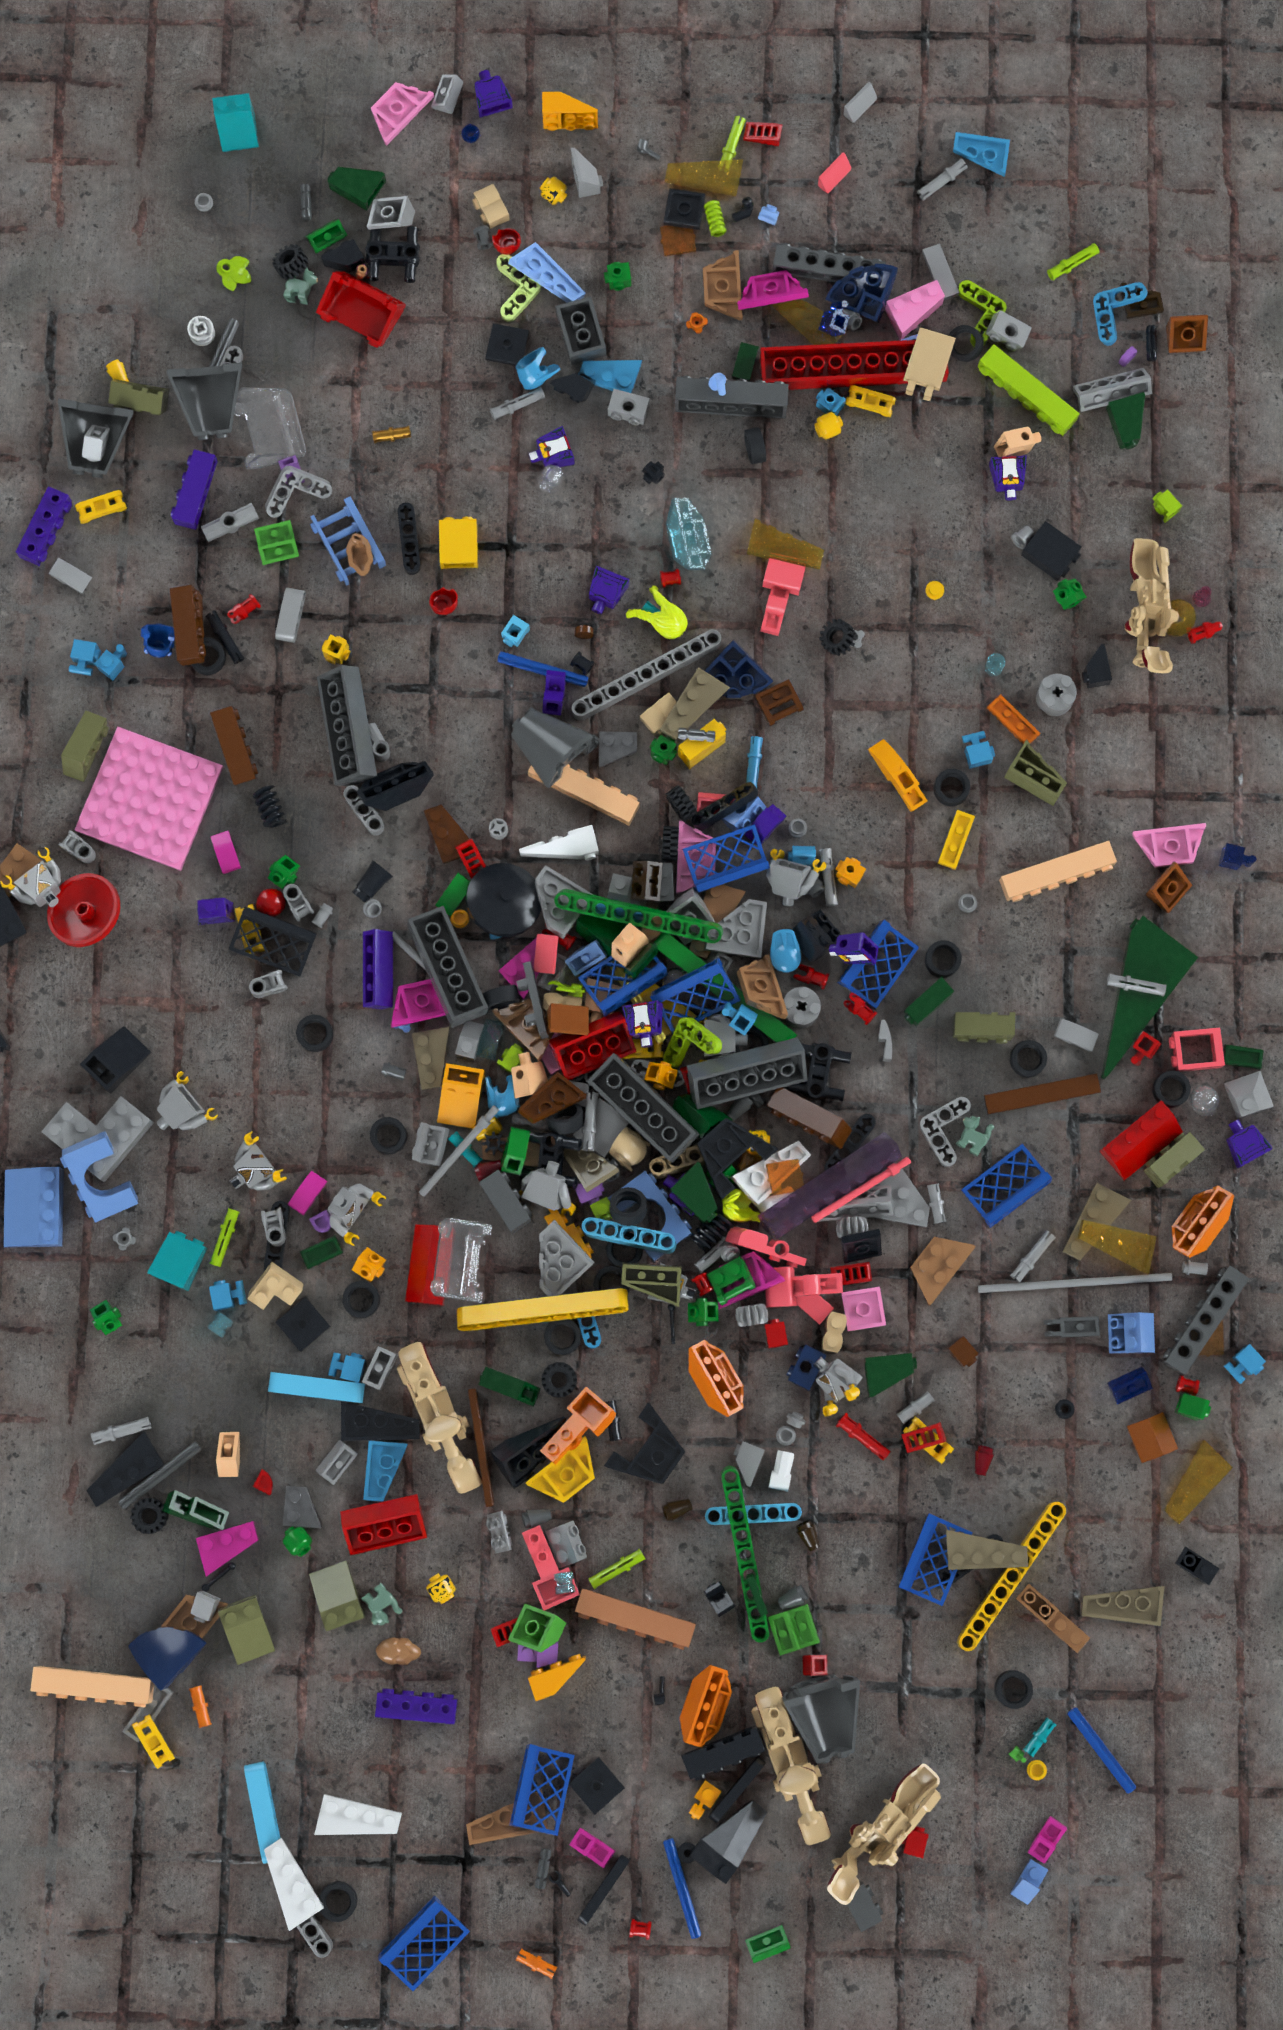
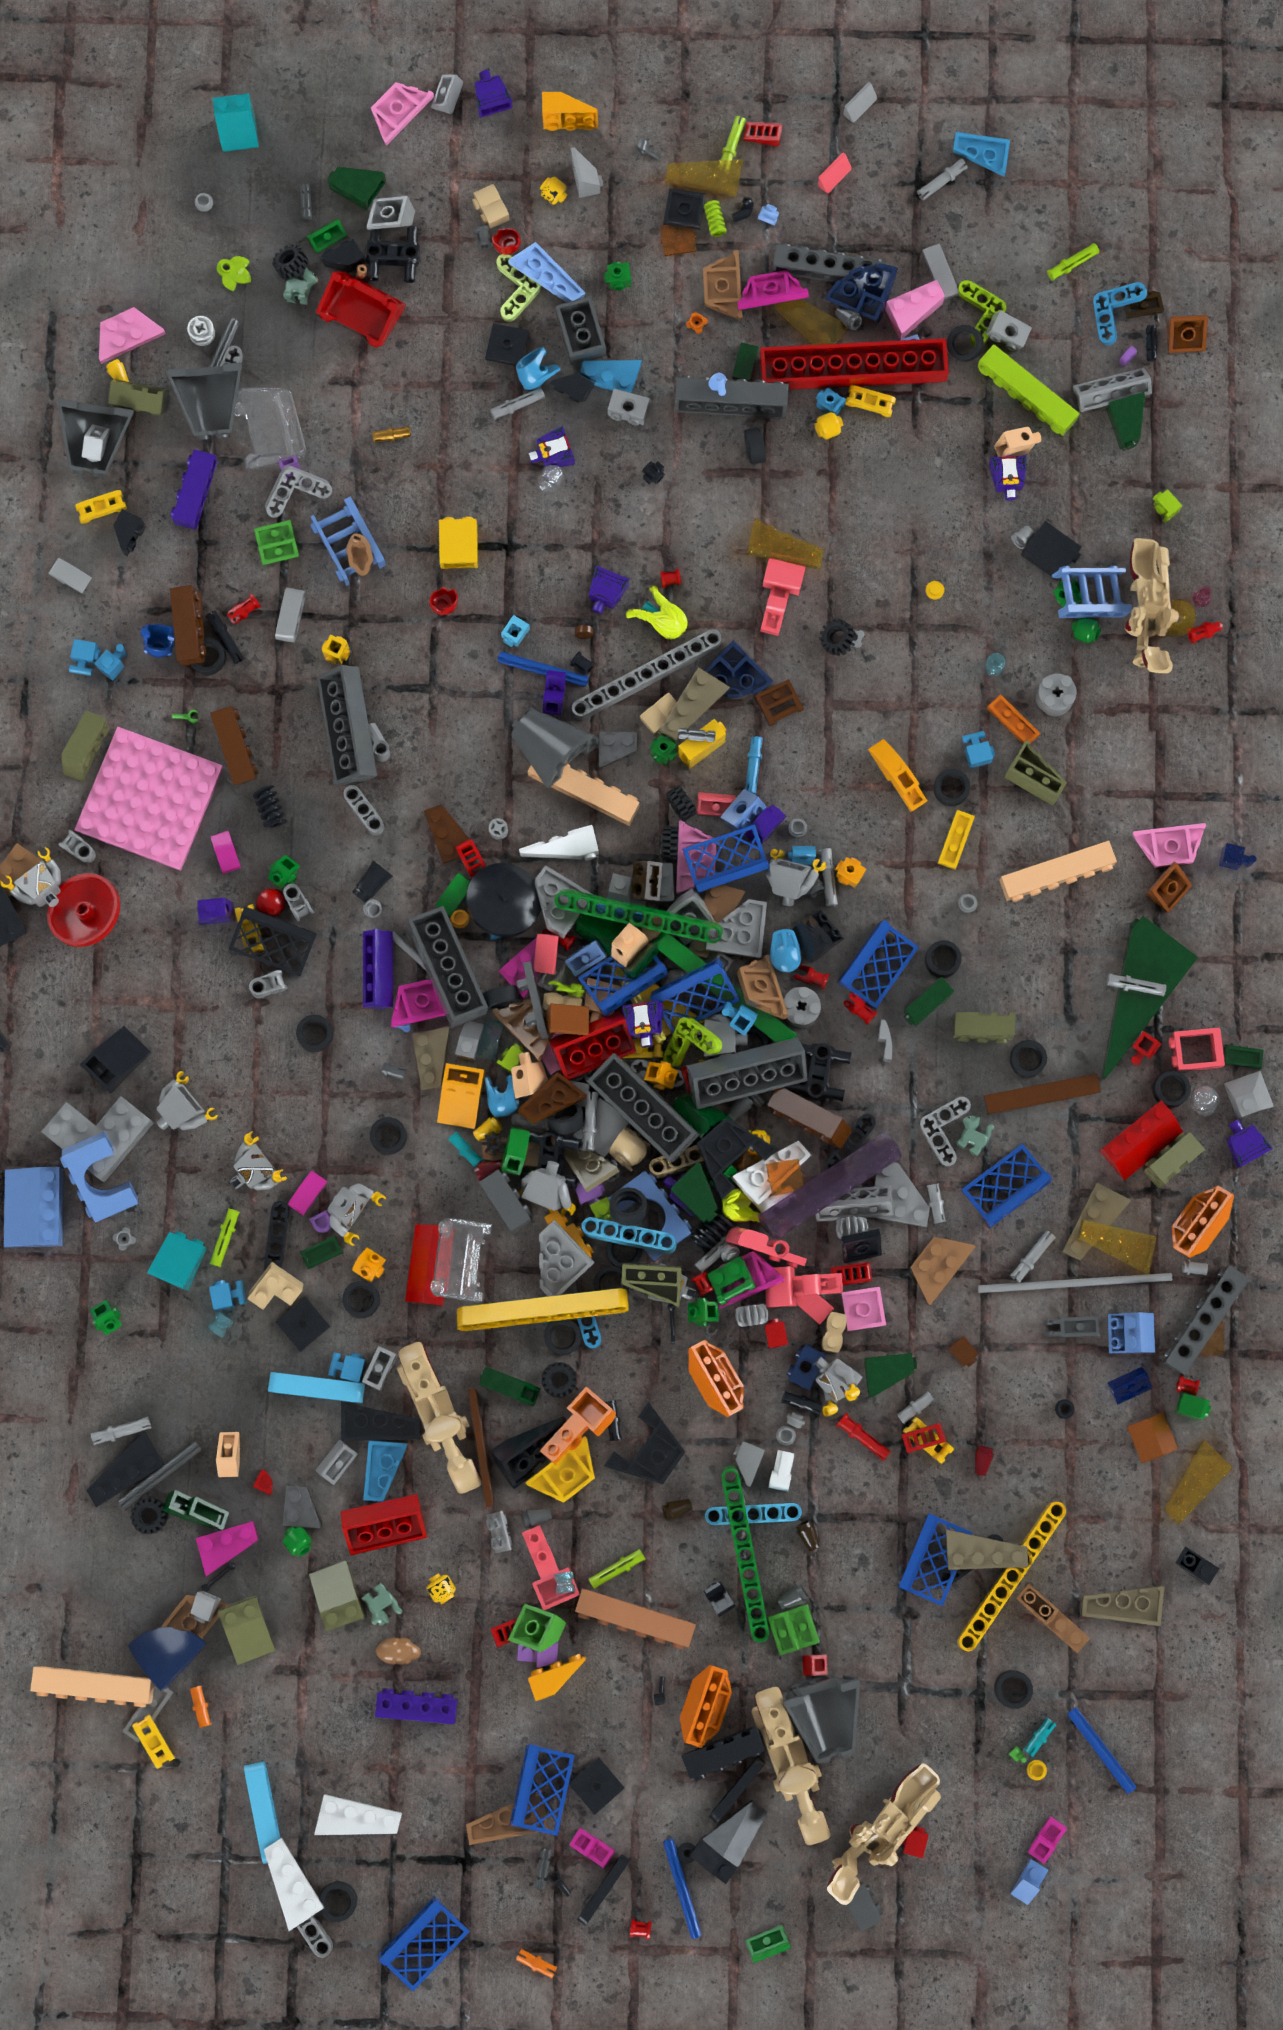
dark purple brick [16,486,72,566] -> none
light grey piece [201,503,259,542] -> none
light grey piece [261,1207,286,1246] -> none
light grey pin [311,903,333,929] -> none
black wedge [357,761,434,811] -> none
black beam [397,502,421,575] -> none
light grey bracket [412,1122,450,1167] -> none
light grey bar [419,1105,499,1197] -> none
clear blue plate [461,124,480,143] -> none
light grey bracket [545,1521,587,1569] -> none
clear light blue wedge [666,498,712,570] -> none
light orange plate [689,1780,722,1820] -> none
black beam [691,782,759,831] -> none
dark green tile [746,1572,768,1616] -> none
coral bar [811,1157,911,1223] -> none
clear blue brick [818,300,850,336] -> none
dark purple torso [829,932,879,965] -> none
tan tile [903,327,956,401] -> none
light grey slope [1054,1019,1099,1051] -> none
black slope [1082,644,1112,689] -> none
dark azure brick [1224,1344,1266,1384] -> none
none -> bright pink wing [99,307,166,364]
none -> black slope [113,509,145,557]
none -> bright green hand [172,710,198,723]
none -> black pin [781,1391,822,1415]
none -> medium blue fence [1052,566,1133,618]
none -> green head [1071,618,1101,644]

